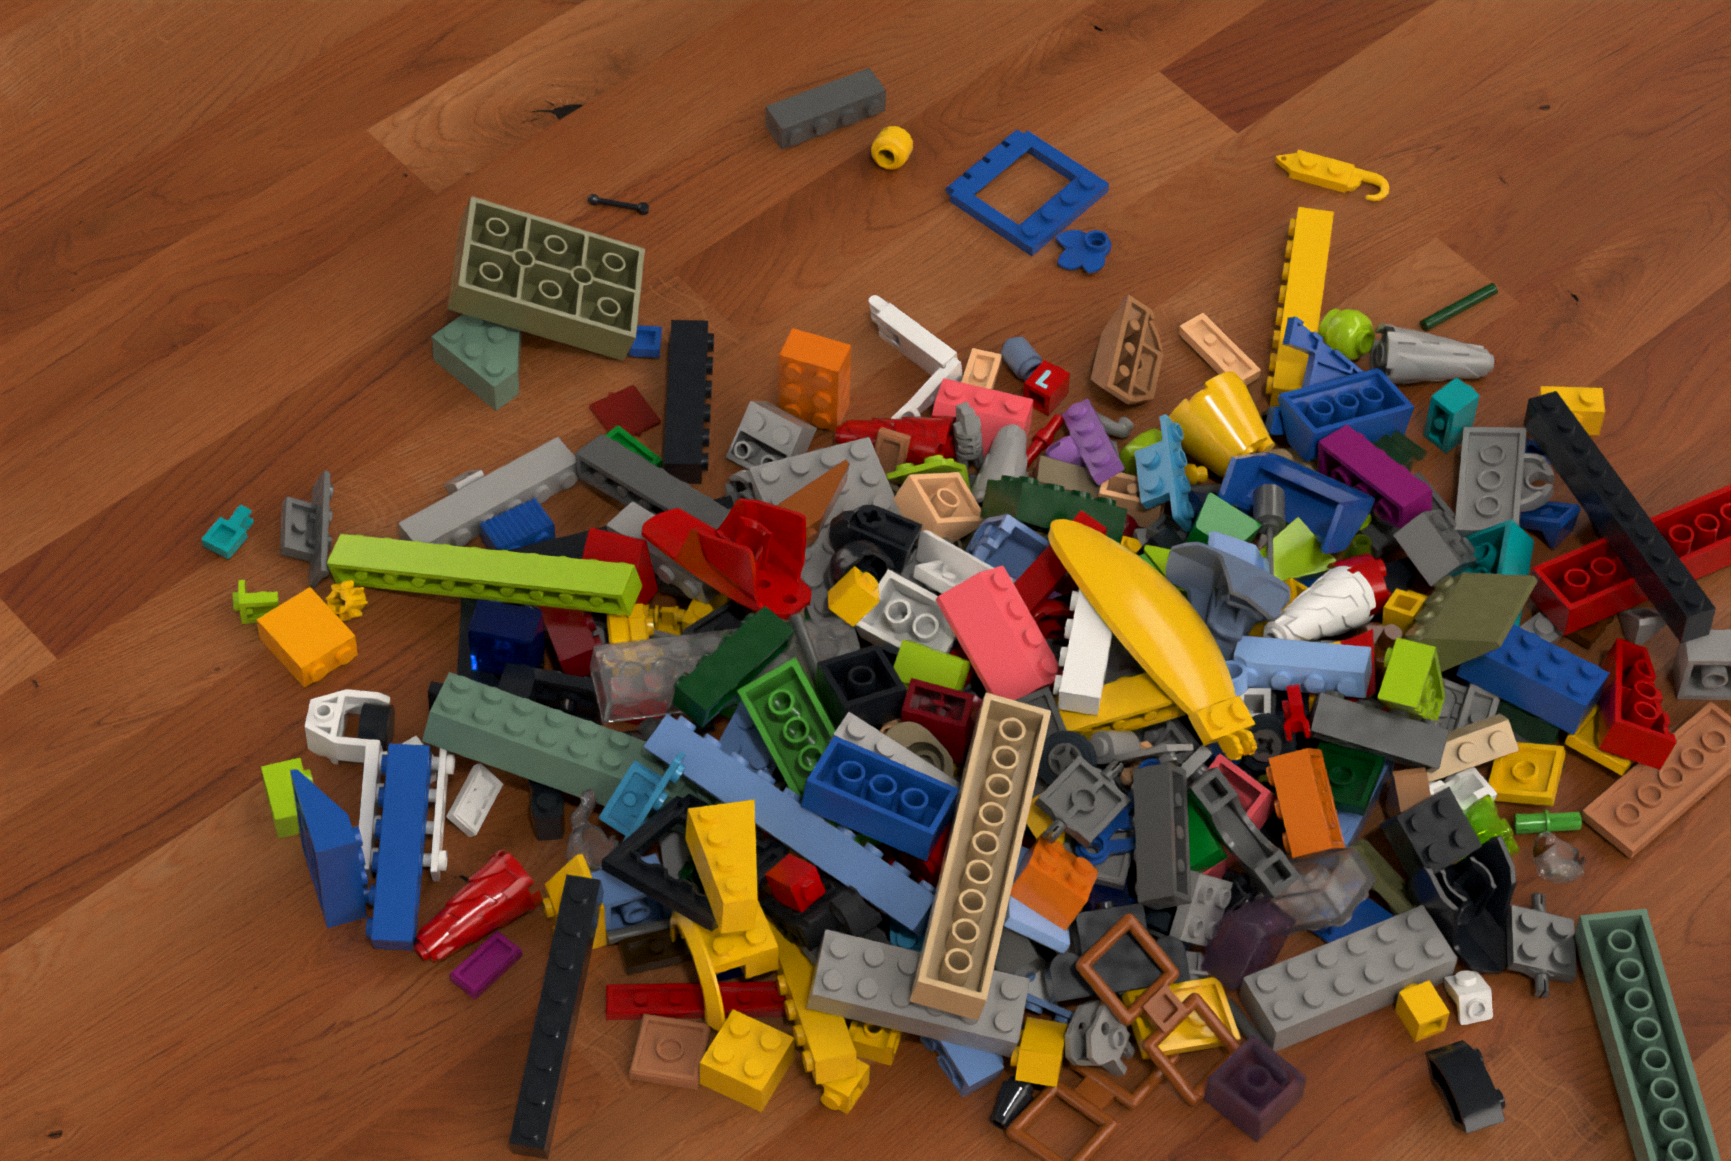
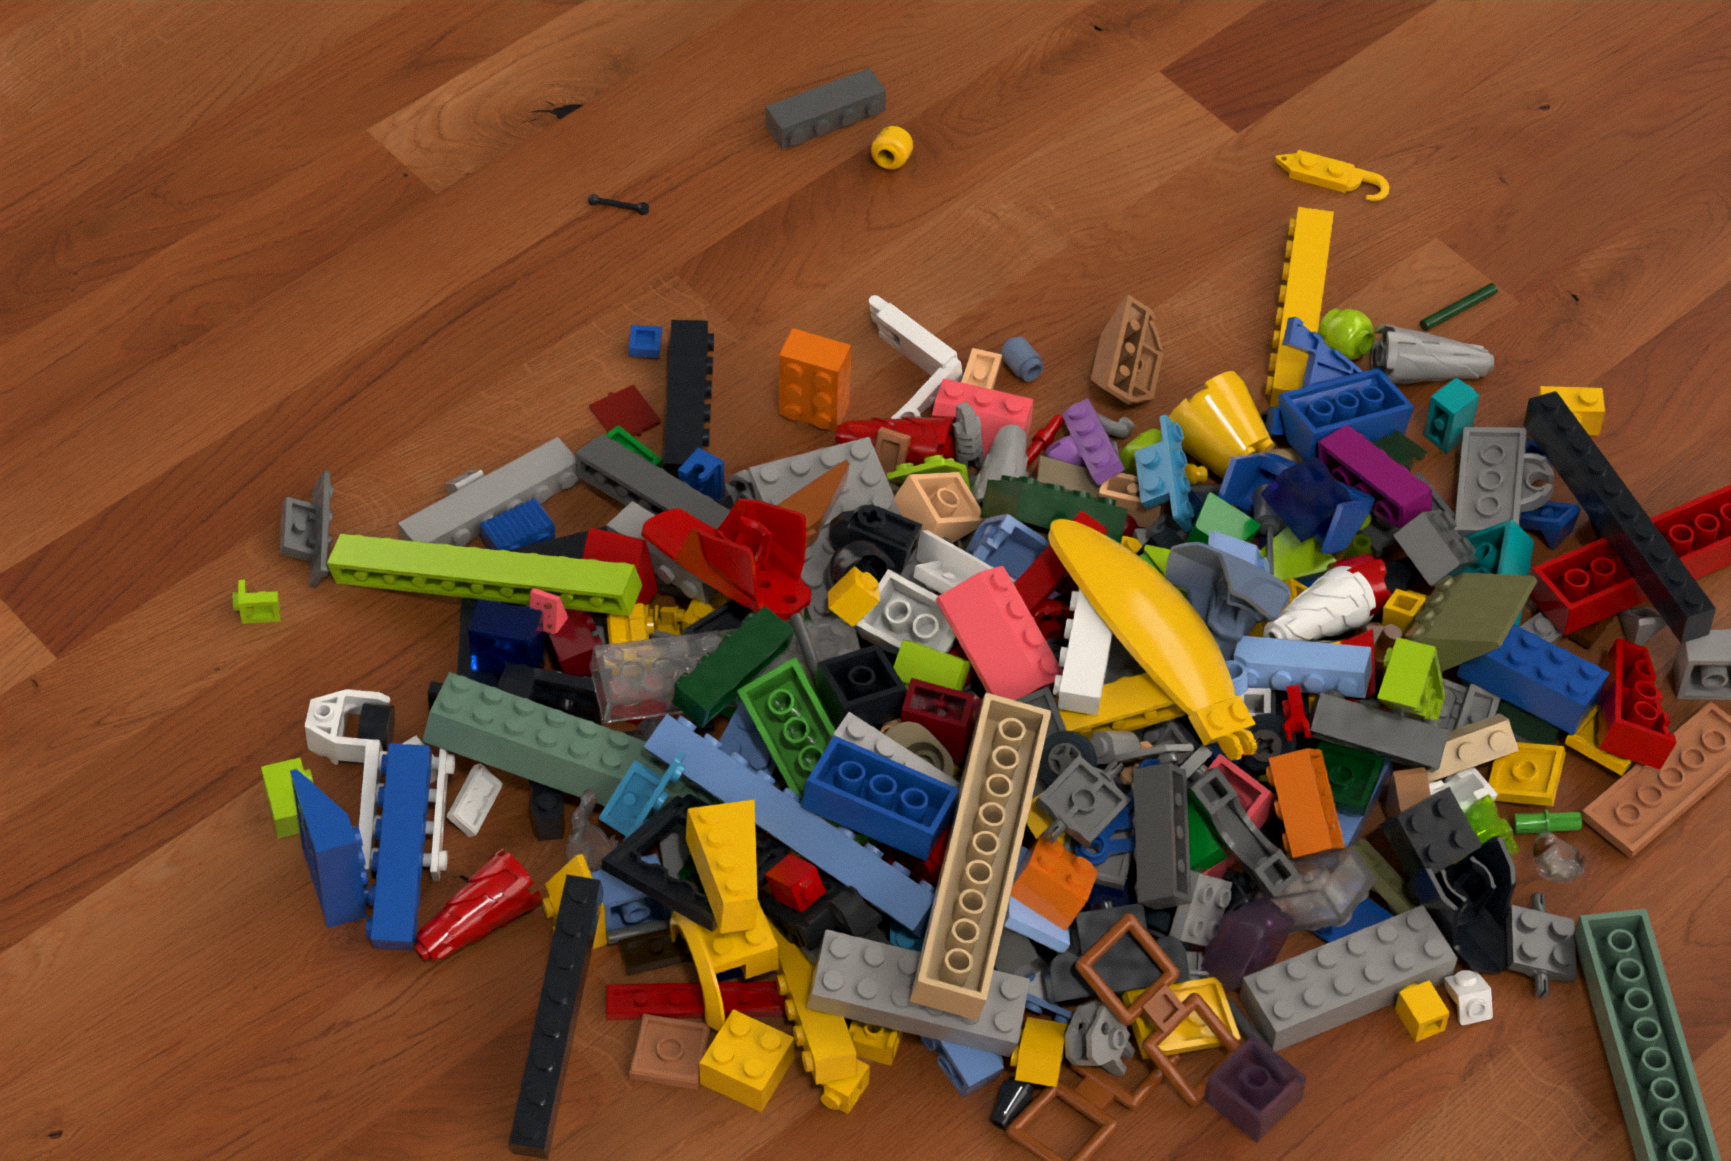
teal plate [201,505,254,560] -> none
light orange brick [256,587,358,688] -> none
yellow gear [326,580,368,621] -> none
sand green brick [431,314,522,411] -> none
olive brick [447,196,645,361] -> none
magenta tile [449,931,523,1000] -> none
light grey slope [726,401,817,469] -> none
blue hinge [945,130,1109,256] -> none
red brick [1023,360,1070,416] -> none
blue plate [1056,230,1111,274] -> none
light nougat plate [1178,313,1261,385] -> none
black brick [1425,1040,1506,1133] -> none
none -> coral slope [529,588,568,634]
none -> blue hinge [678,447,725,500]
none -> clear blue brick [1261,456,1353,543]

